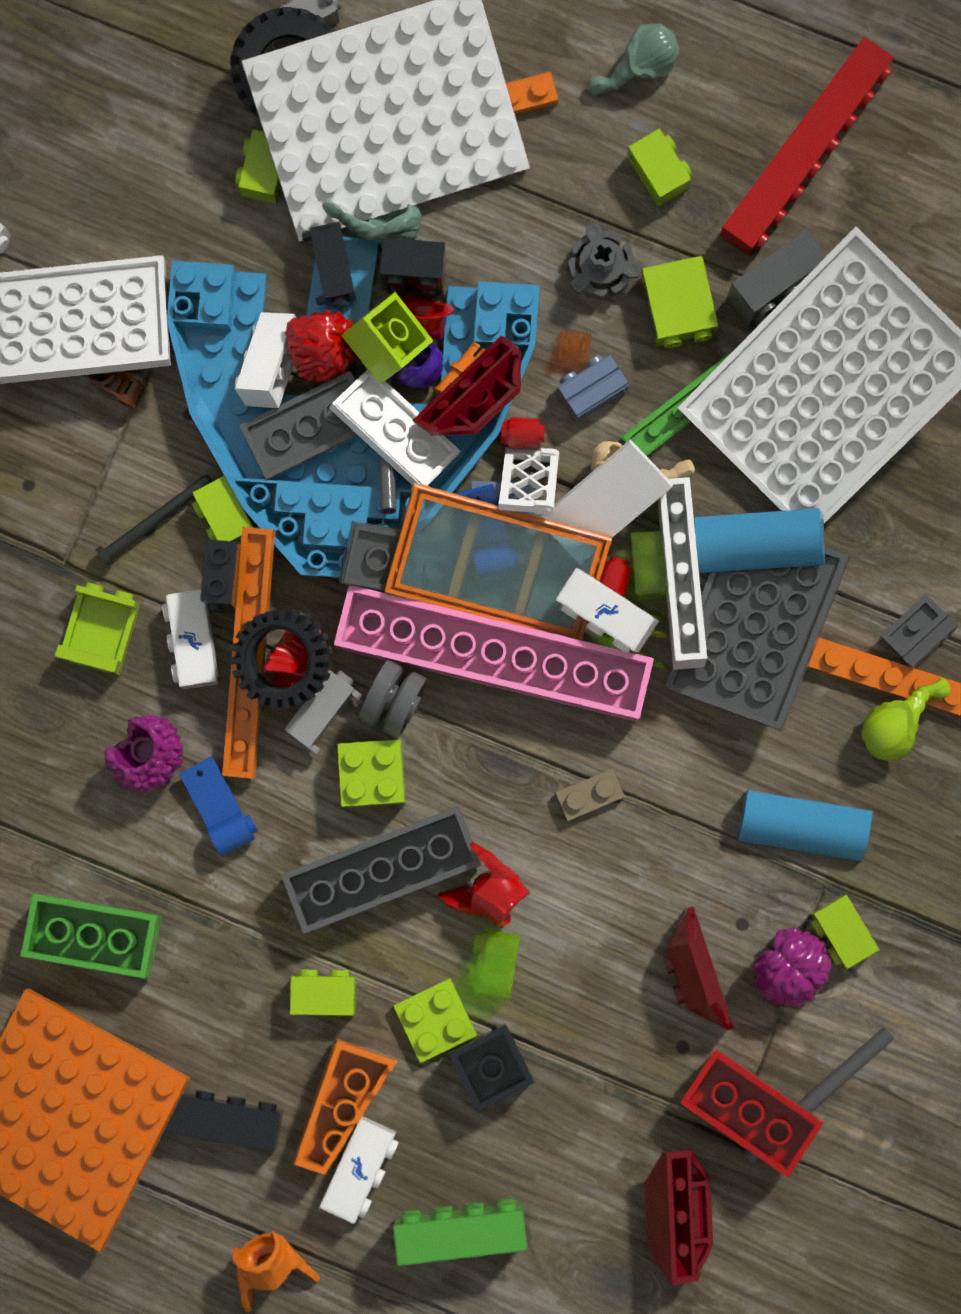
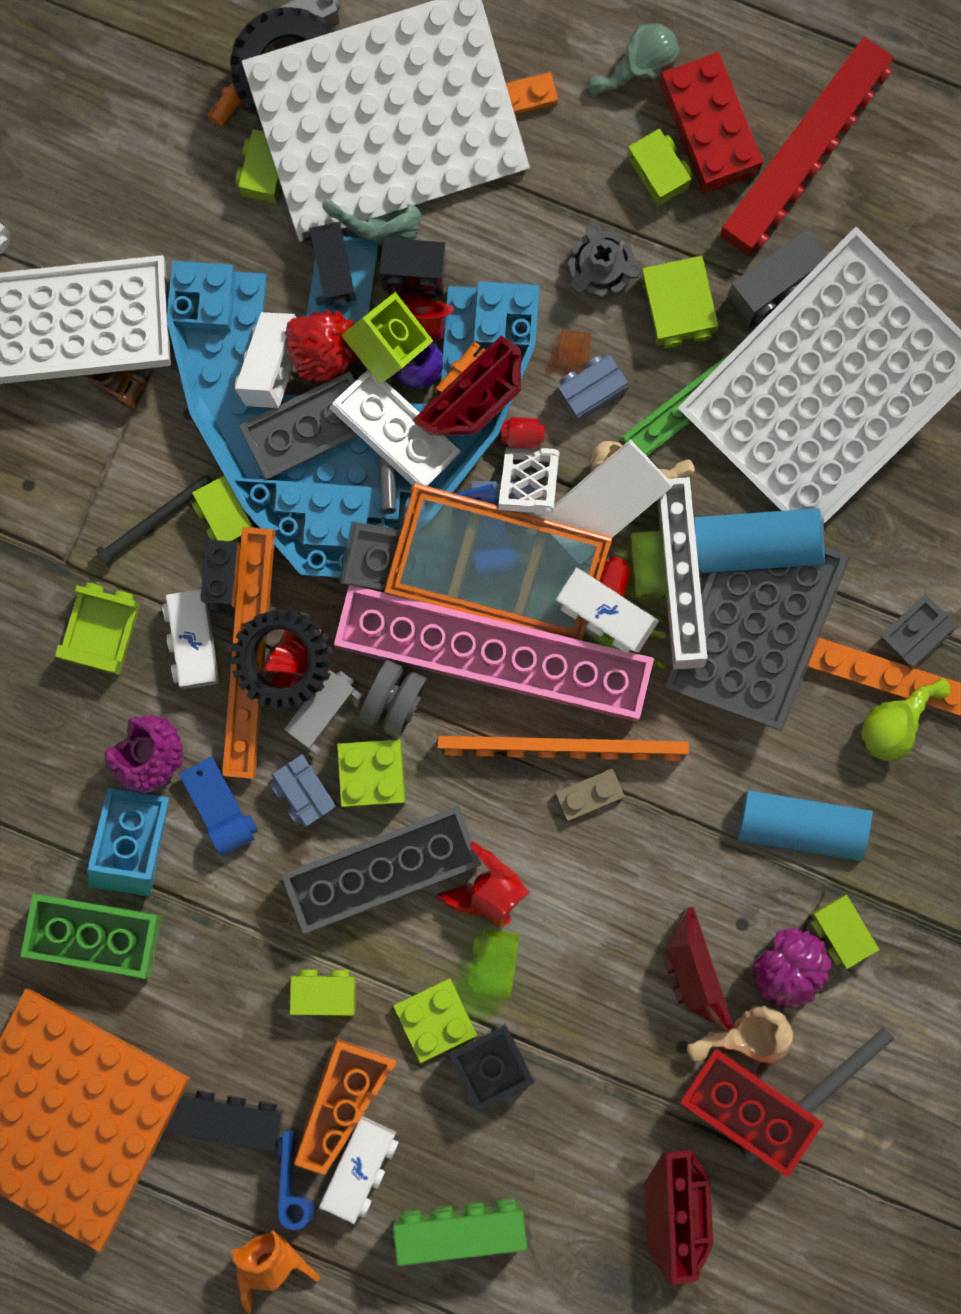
none -> dark azure slope [87,788,169,897]
none -> orange pin [207,83,243,127]
none -> sand blue brick [270,755,338,828]
none -> blue door [277,1130,316,1230]
none -> orange plate [438,736,689,762]
none -> red brick [659,52,763,194]
none -> tan hair [687,1005,793,1064]

